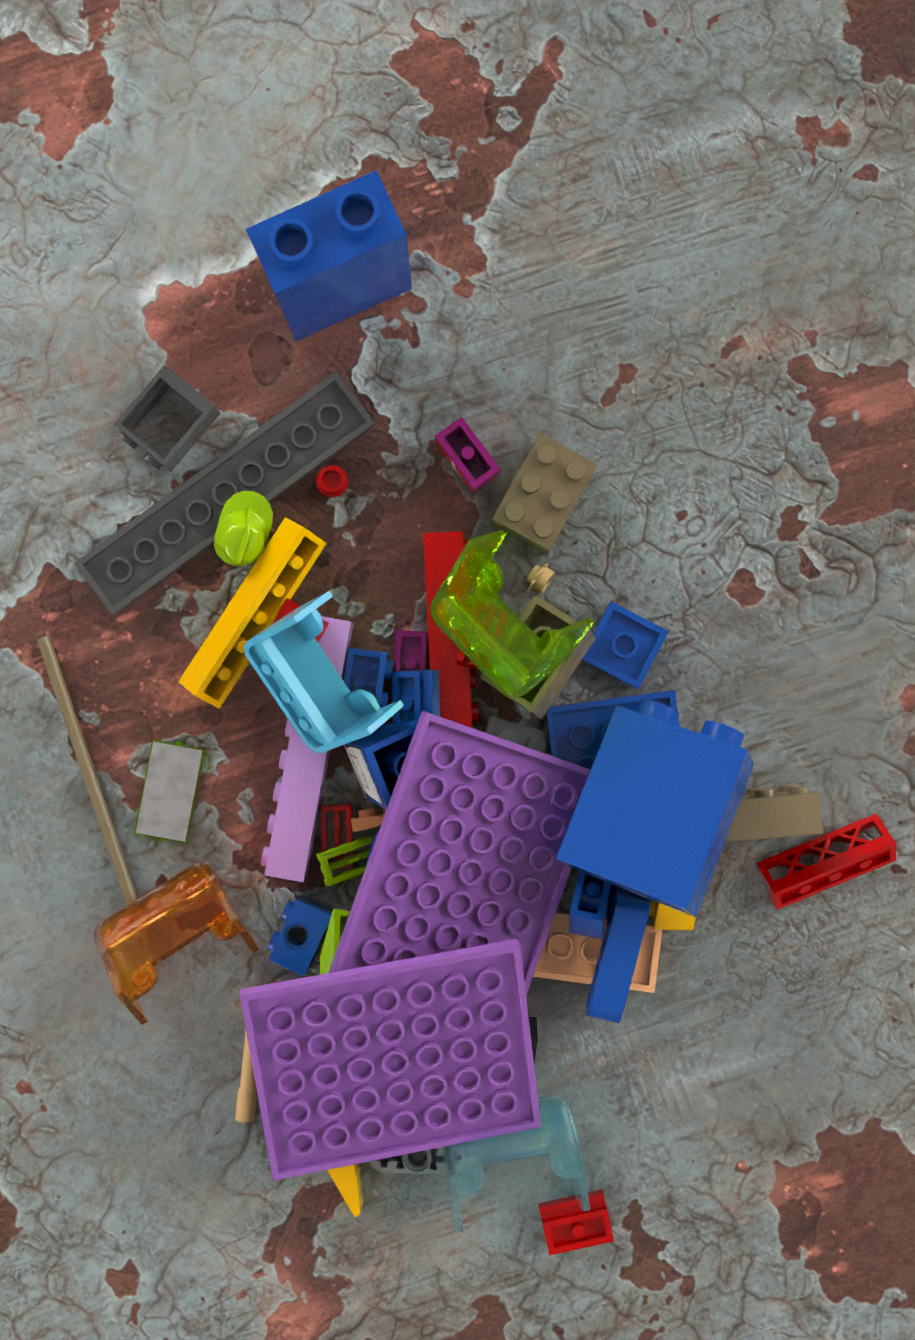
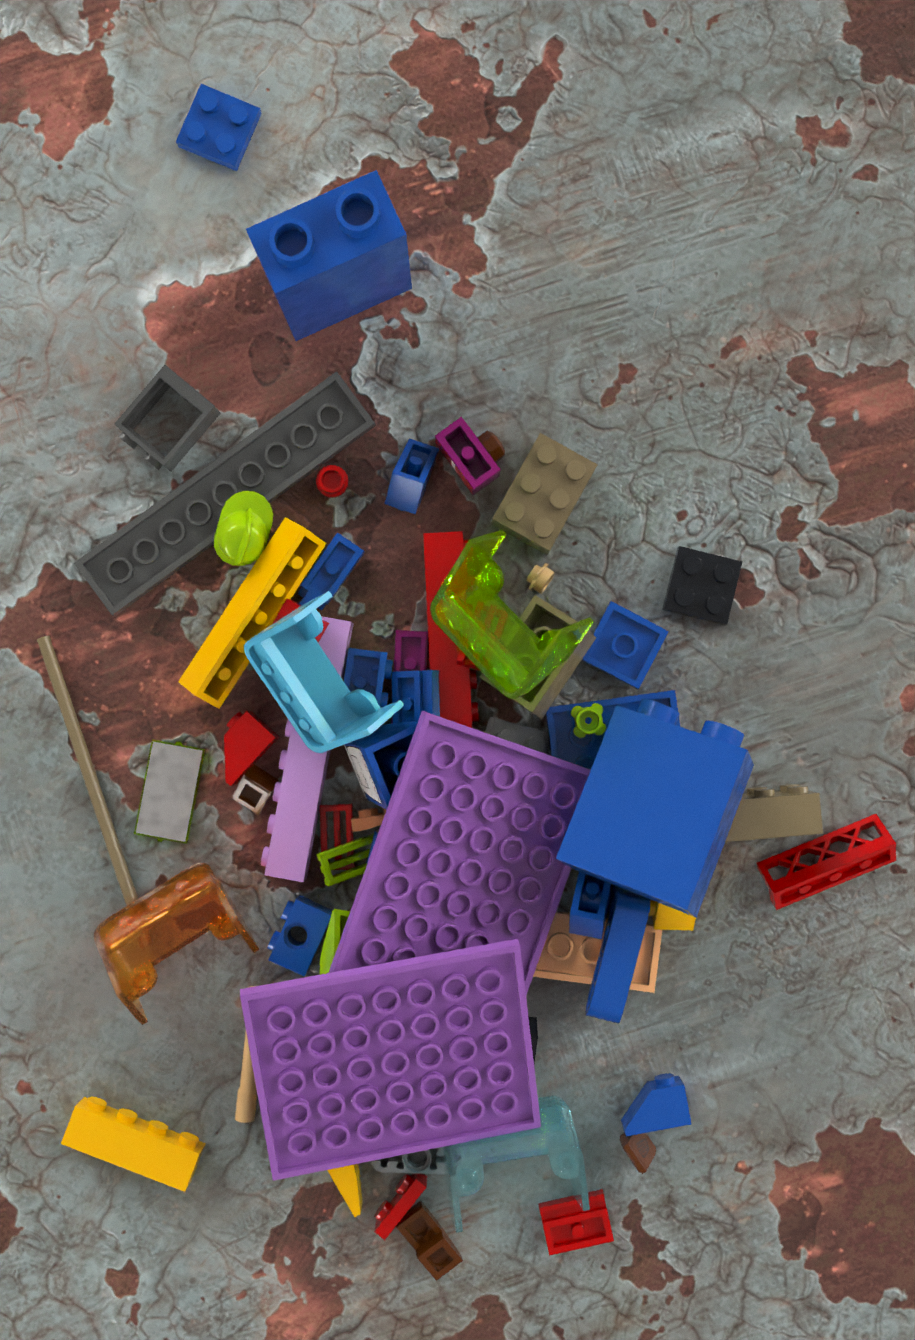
none -> yellow brick [61,1097,206,1192]
none -> blue plate [176,84,262,171]
none -> red slope [224,711,280,786]
none -> reddish brown slope [231,765,279,815]
none -> blue hinge [298,533,365,611]
none -> red plate [374,1174,427,1240]
none -> blue slope [385,438,439,514]
none -> reddish brown slope [396,1201,463,1281]
none -> reddish brown tile [477,430,505,463]
none -> lime plate [571,703,606,738]
none -> reddish brown slope [619,1133,656,1174]
none -> blue slope [621,1073,691,1136]
none -> black plate [662,546,742,625]

